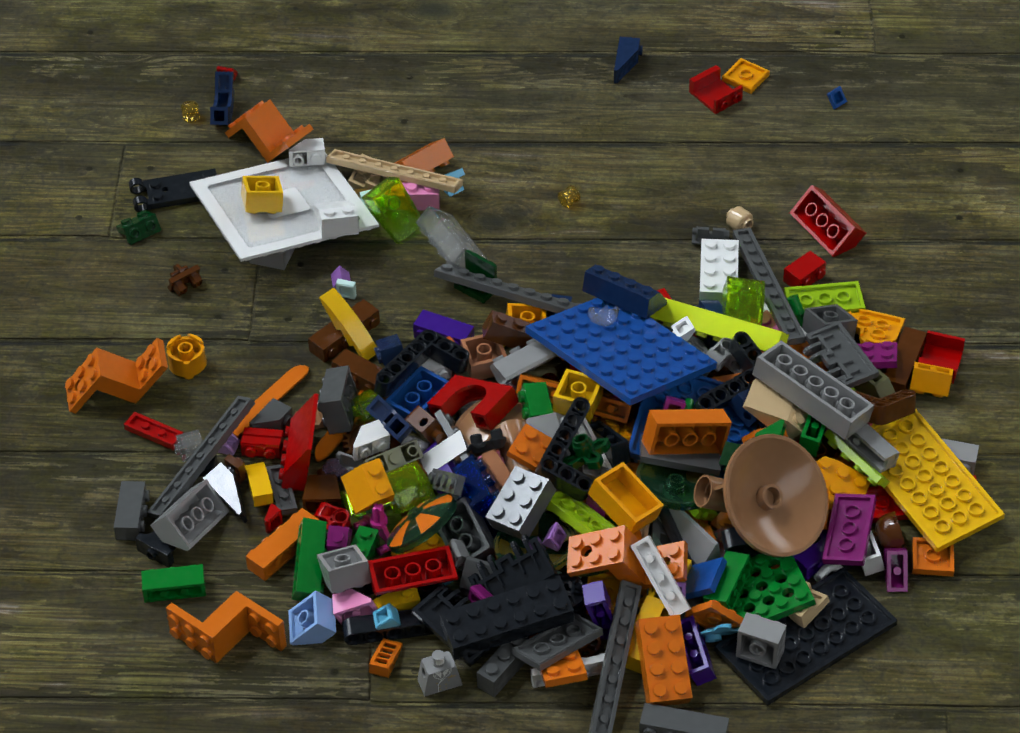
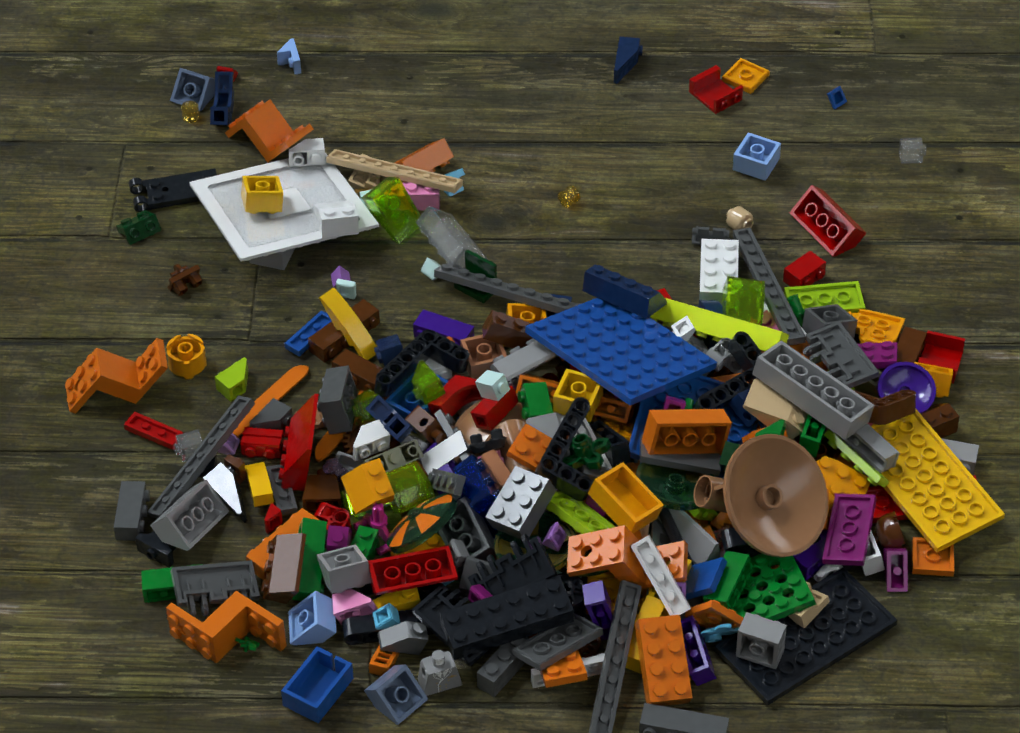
clear hair [588,306,619,327] -> none
none -> sand blue slope [170,68,215,111]
none -> dark grey hinge [170,560,260,617]
none -> lime slope [215,357,248,402]
none -> green plant [235,637,260,652]
none -> slope [261,533,306,604]
none -> light blue slope [277,38,301,74]
none -> blue piece [281,646,354,723]
none -> blue plate [284,310,332,357]
none -> sand blue slope [364,664,428,725]
none -> dark grey slope [378,621,428,655]
none -> clear neon green slope [412,360,445,405]
none -> light aqua slope [421,257,441,281]
none -> light aqua brick [475,370,510,401]
none -> light blue brick [733,132,781,181]
none -> dark purple dish [877,362,936,414]
none -> clear brick [899,138,926,164]
none -> reddish brown slope [921,403,960,438]

